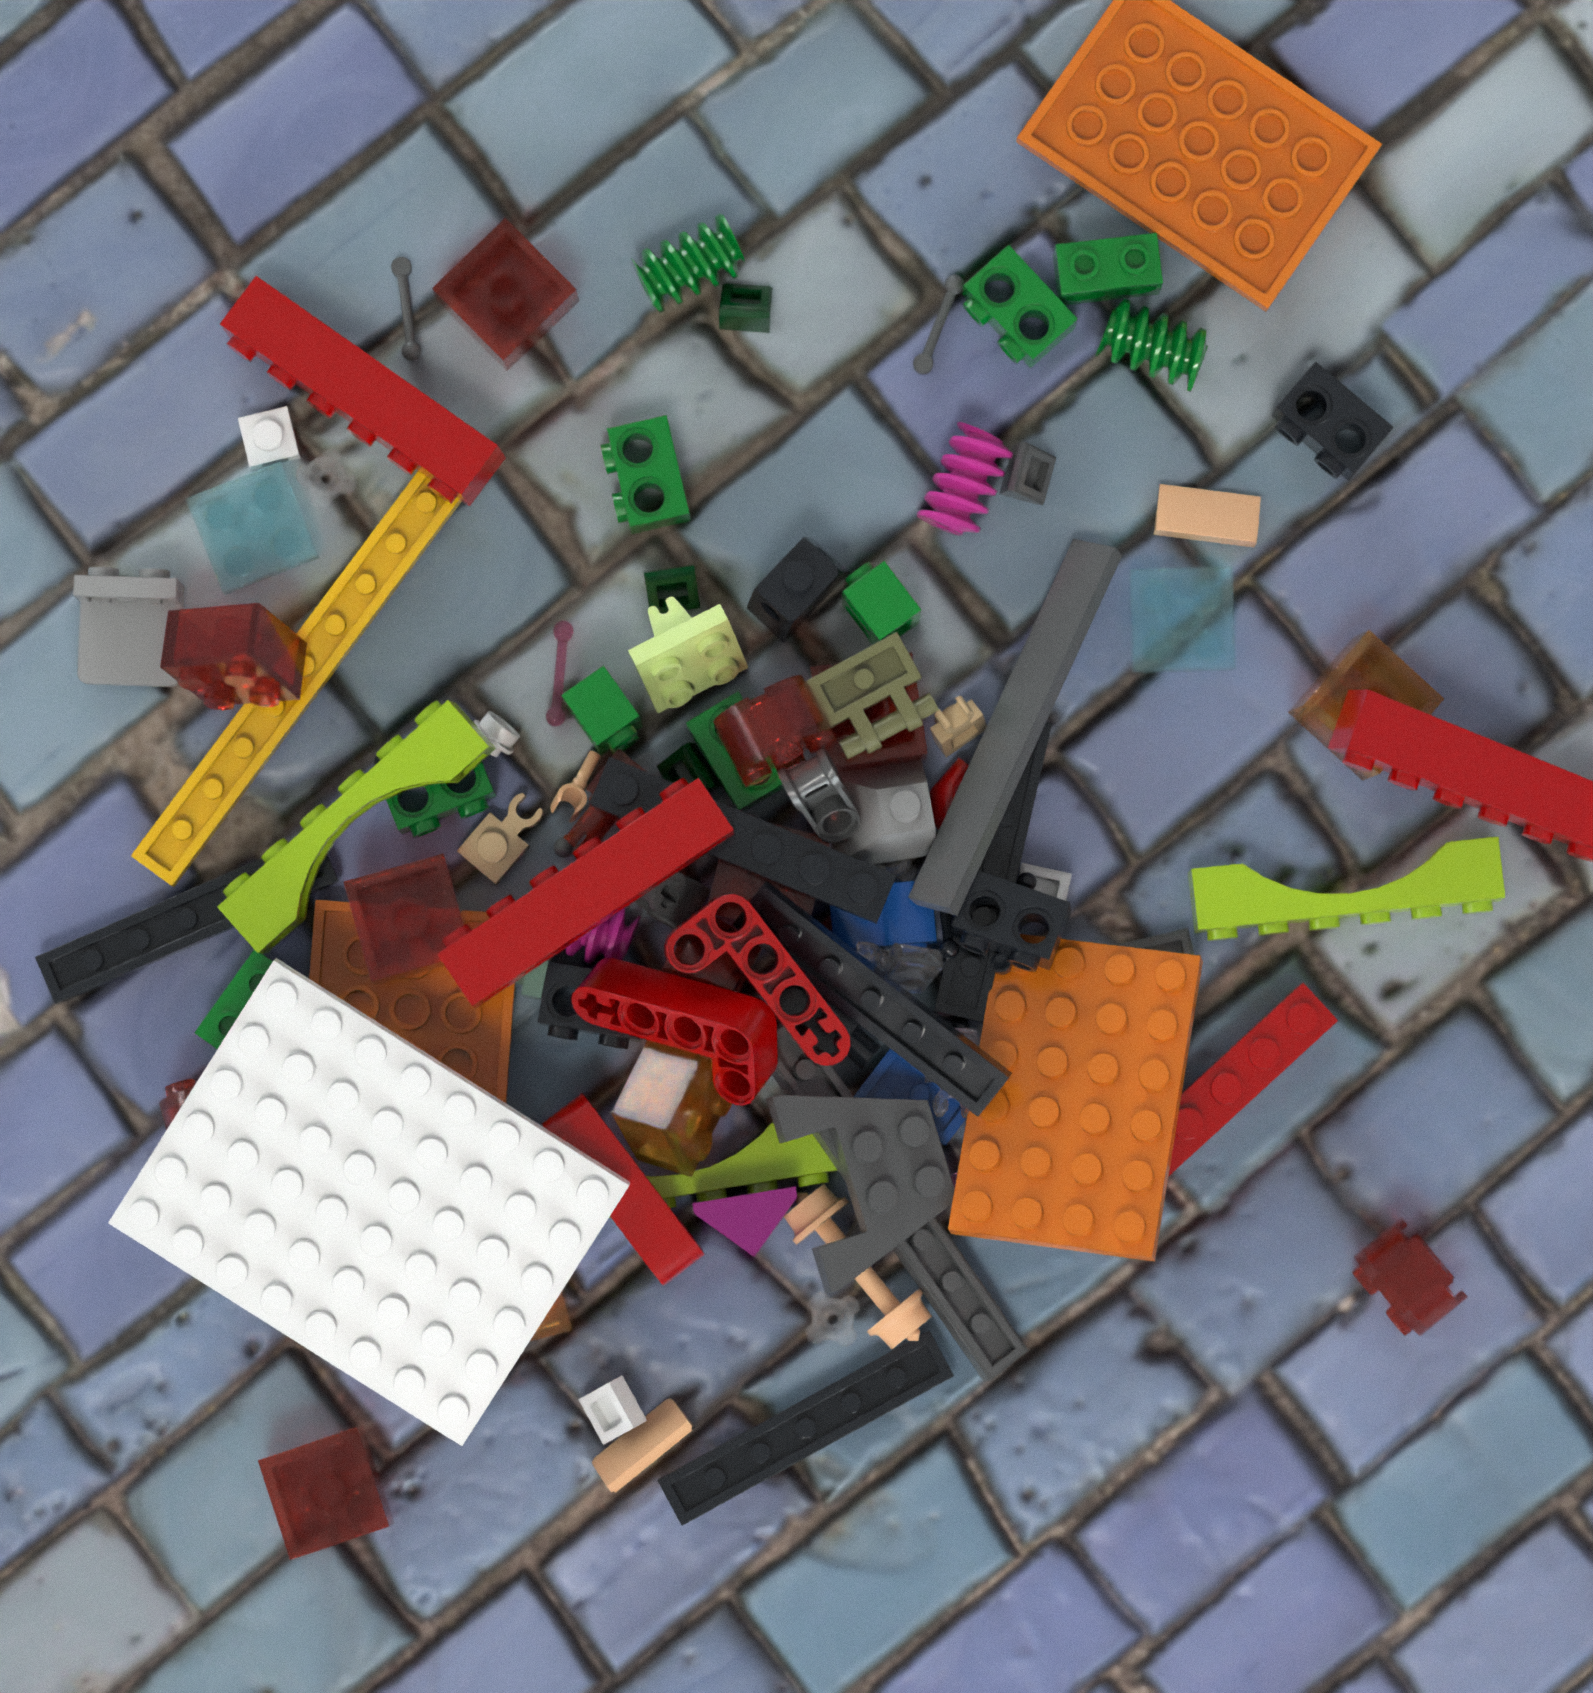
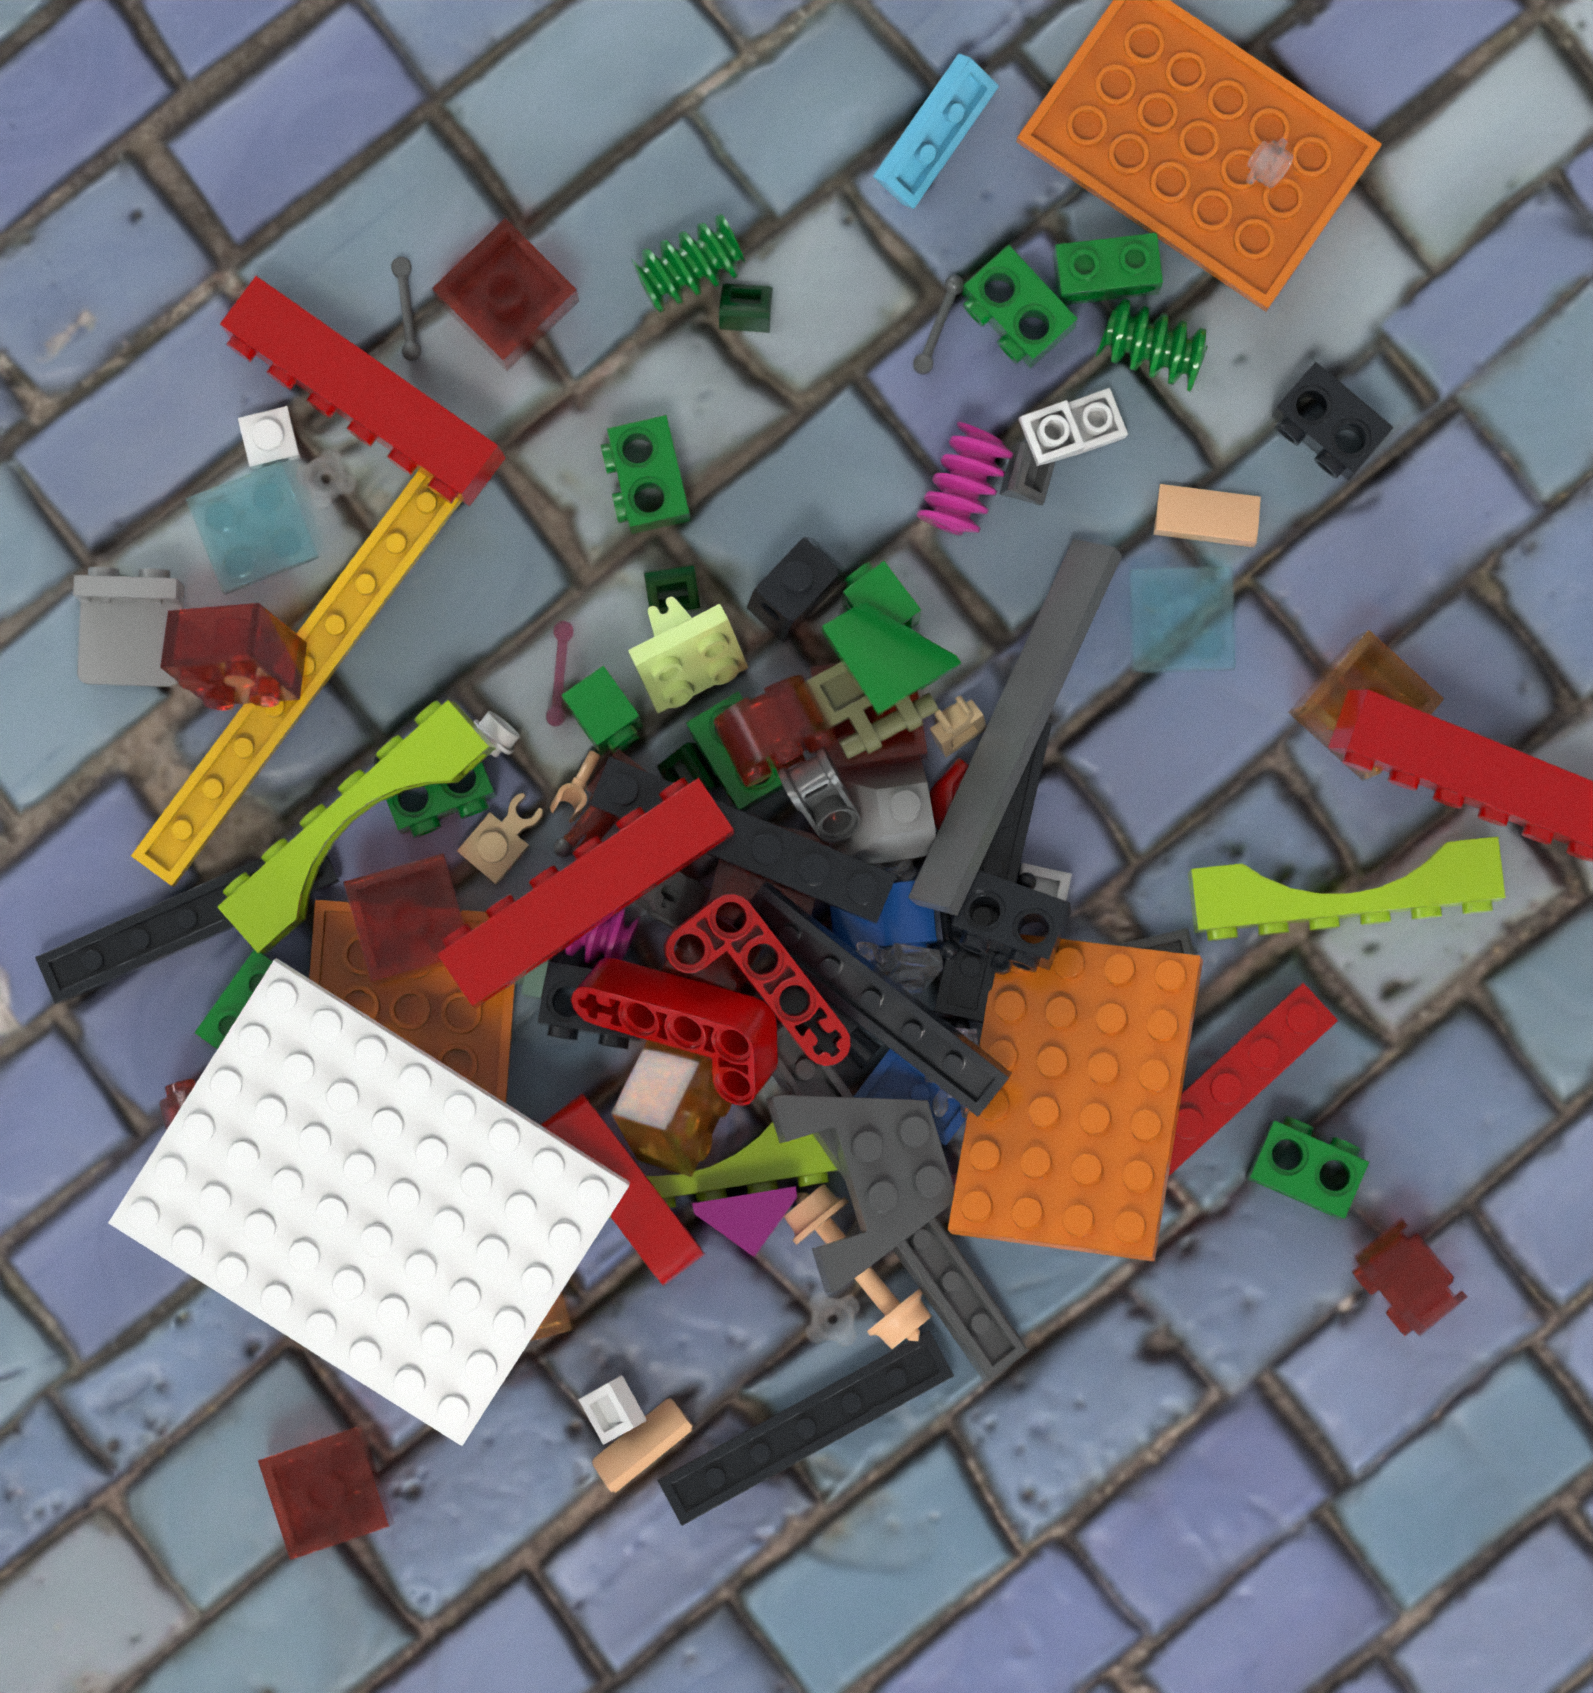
none -> green slope [822,602,961,716]
none -> medium azure plate [873,54,999,209]
none -> white slope [1019,388,1128,466]
none -> clear plate [1246,138,1294,188]
none -> green brick [1246,1116,1369,1220]

